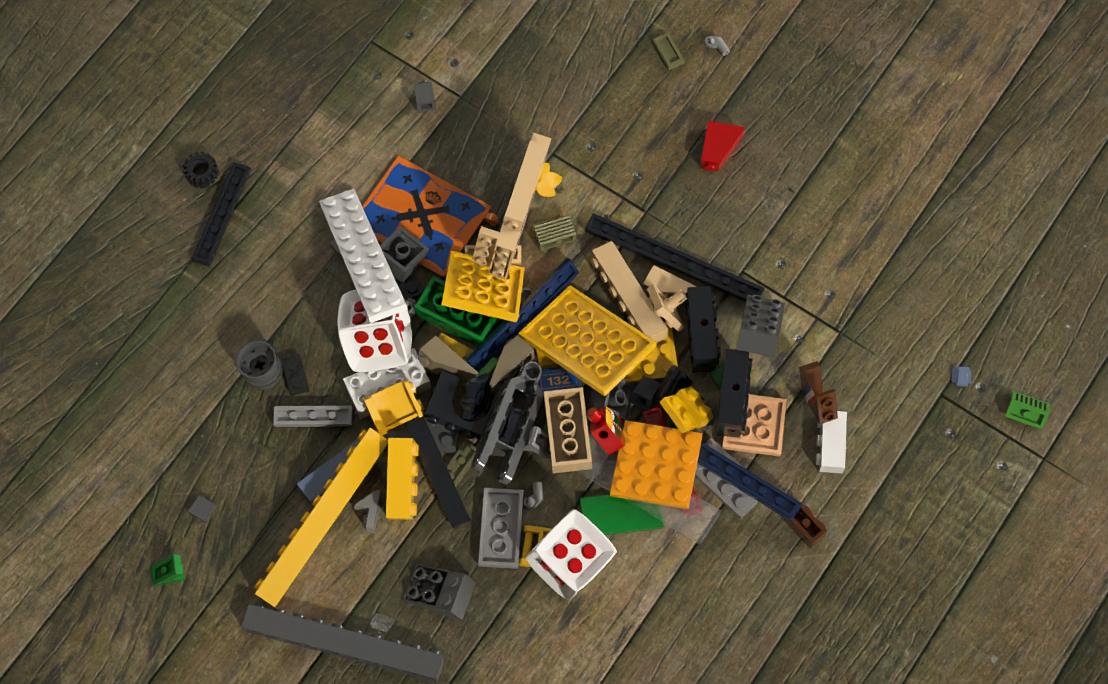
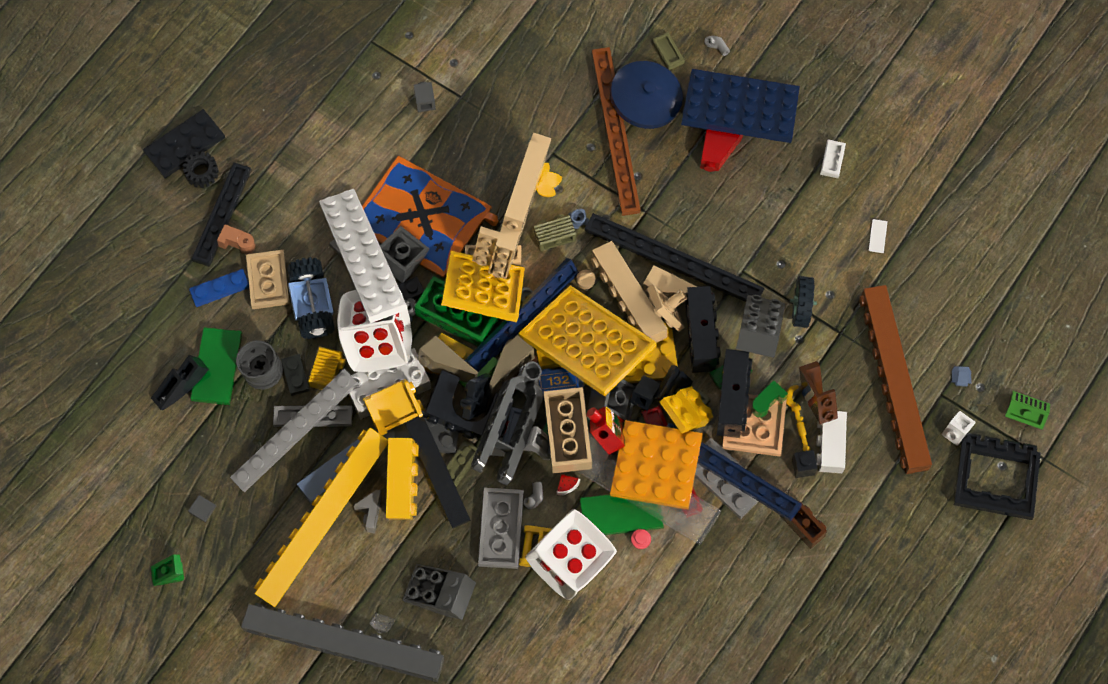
none -> black plate [143,109,225,179]
none -> black slope [151,355,209,410]
none -> blue plate [189,269,249,307]
none -> green tile [191,327,243,405]
none -> nougat leg [217,225,256,254]
none -> light grey plate [230,369,359,492]
none -> tan plate [246,250,290,309]
none -> plate [287,257,335,339]
none -> yellow brick [308,347,345,390]
none -> red tile [557,475,580,495]
none -> sand blue plate [568,209,589,229]
none -> tan tile [576,269,595,289]
none -> dark orange plate [592,47,641,216]
none -> dark blue dish [610,61,683,129]
none -> coral plate [631,529,651,549]
none -> dark blue plate [681,69,800,143]
none -> green leg [751,381,788,418]
none -> yellow piece [786,385,811,451]
none -> black wheel [790,276,817,328]
none -> black brick [792,450,818,478]
none -> white plate [820,140,846,178]
none -> dark orange brick [859,285,932,474]
none -> white sticker [869,219,888,253]
none -> white bracket [942,411,976,446]
none -> black hinge [953,433,1041,520]

